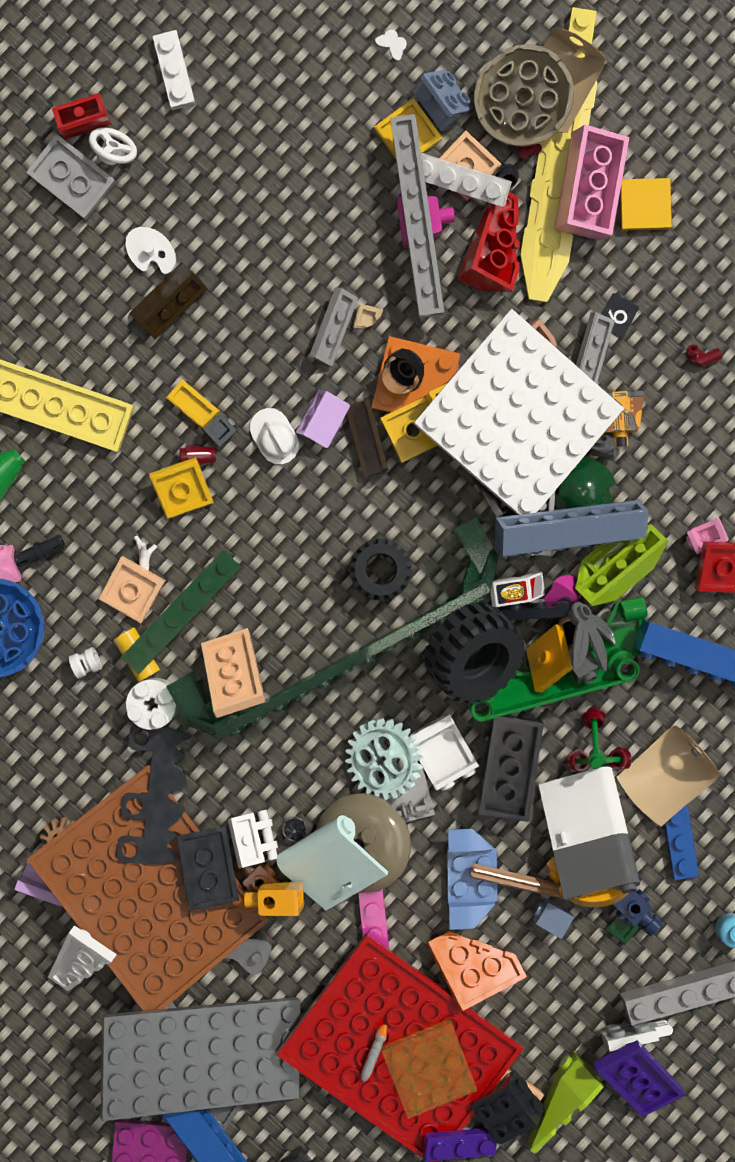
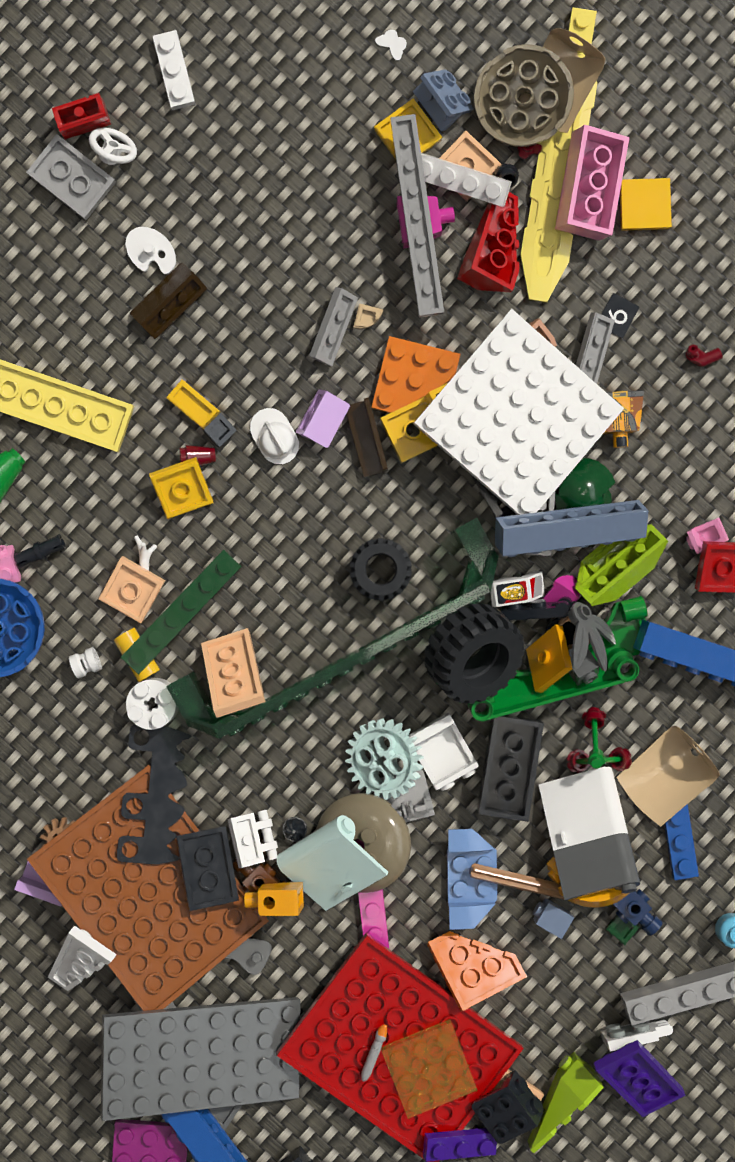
black piece [381,348,424,395] -> none
dark grey plate [590,434,617,458] -> none

